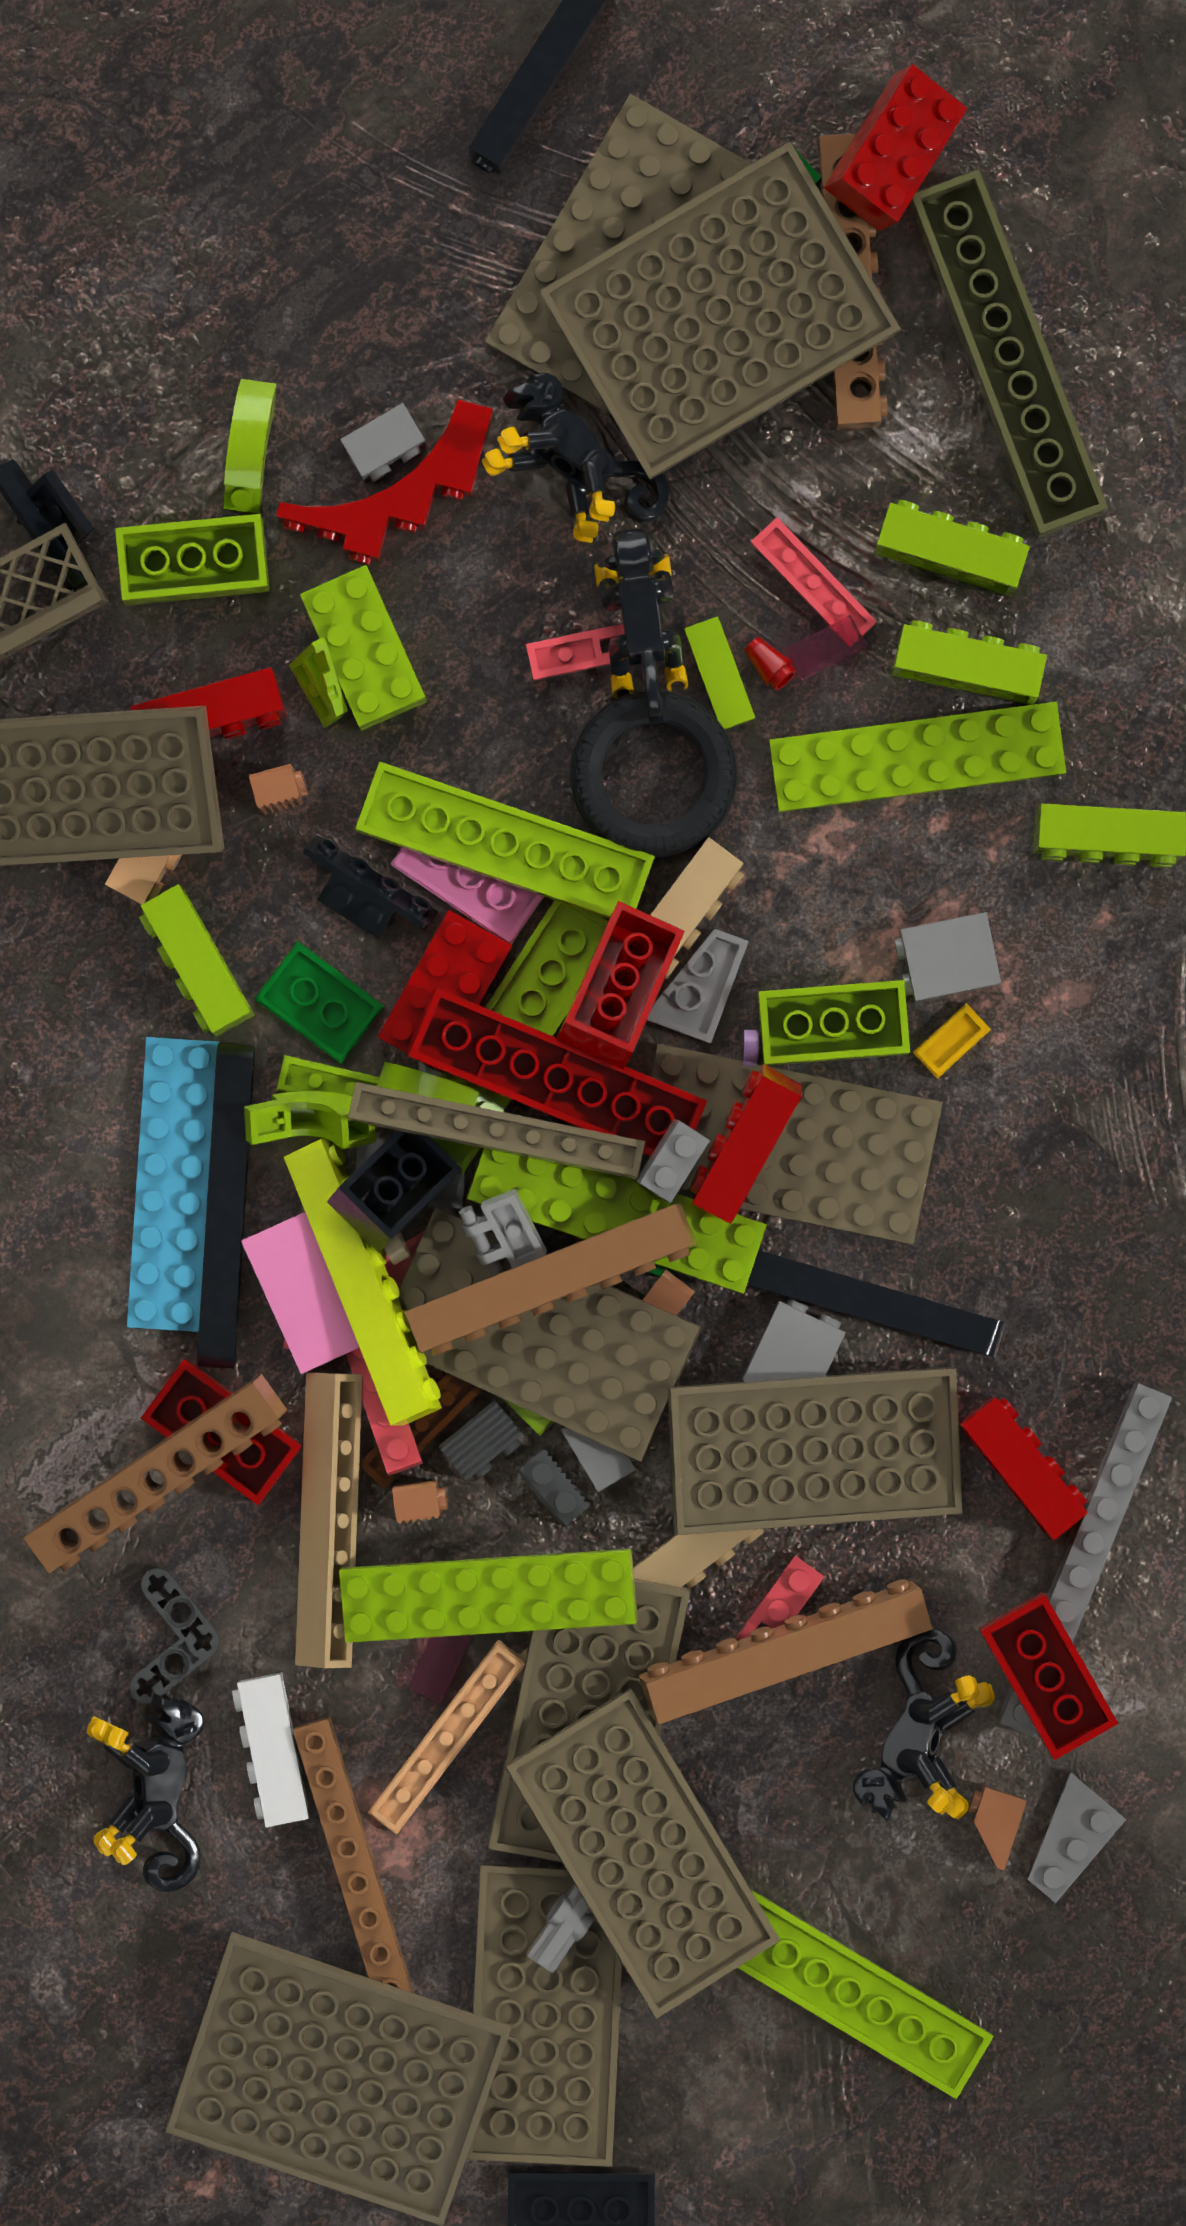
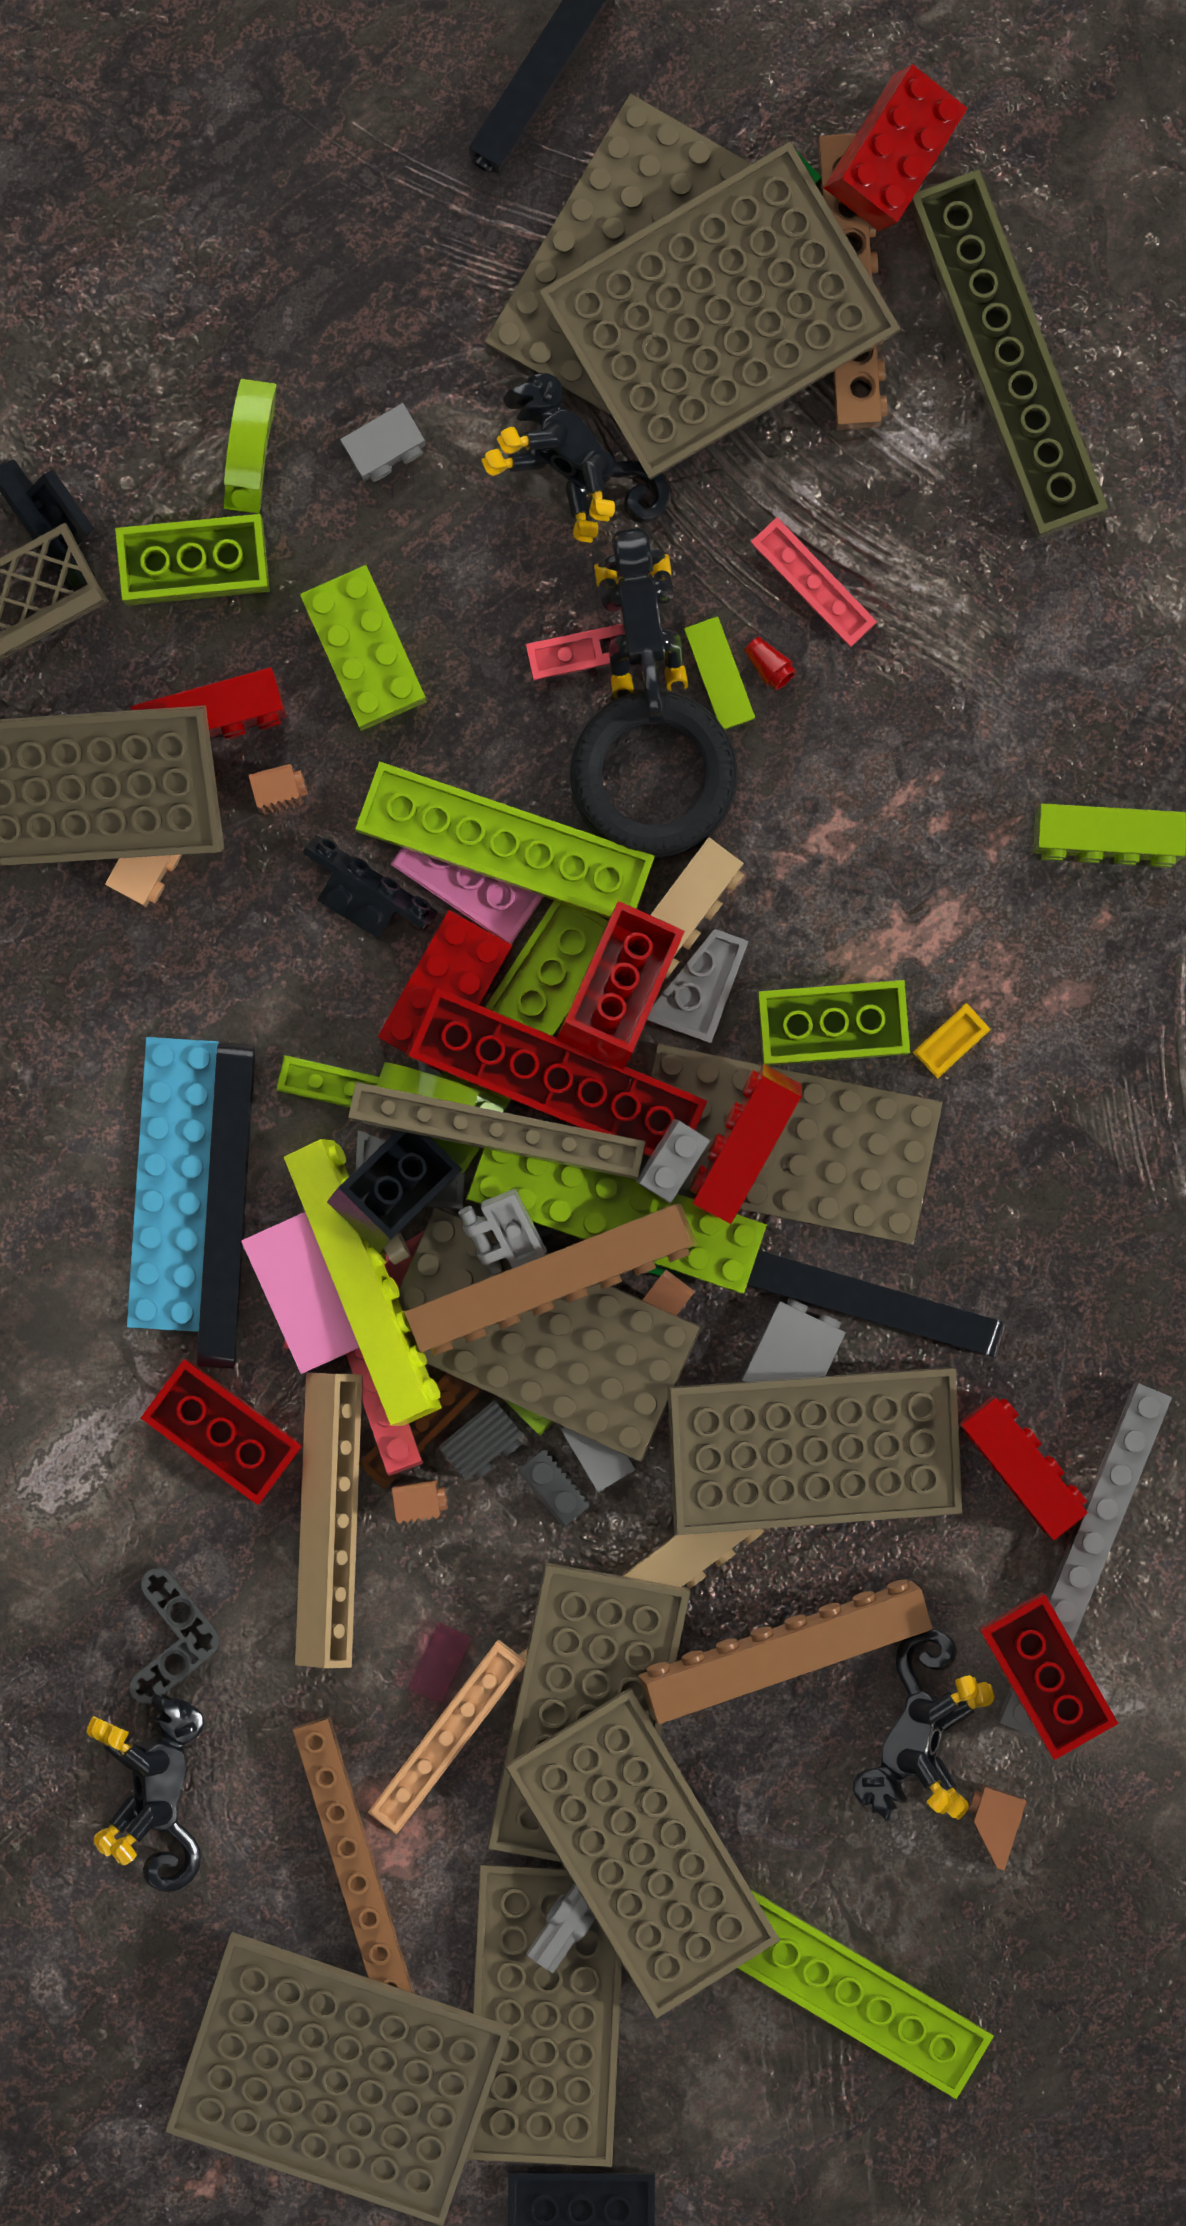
medium nougat brick [23,1374,287,1573] -> none
lime brick [139,884,255,1037] -> none
white brick [232,1672,311,1827] -> none
lime arch [244,1091,376,1149] -> none
green tile [254,941,385,1064] -> none
red arch [276,399,494,566] -> none
lime wing [289,637,348,728] -> none
lime plate [339,1549,638,1643] -> none
coral plate [736,1555,825,1640] -> none
lavender tile [743,1030,759,1066] -> none
lime plate [769,702,1067,813] -> none
clear pink tile [786,614,867,680] -> none
lime brick [874,500,1030,597] -> none
lime brick [891,620,1047,705] -> none
light grey brick [894,912,1001,1003] -> none
light grey wing [1027,1771,1126,1903] -> none

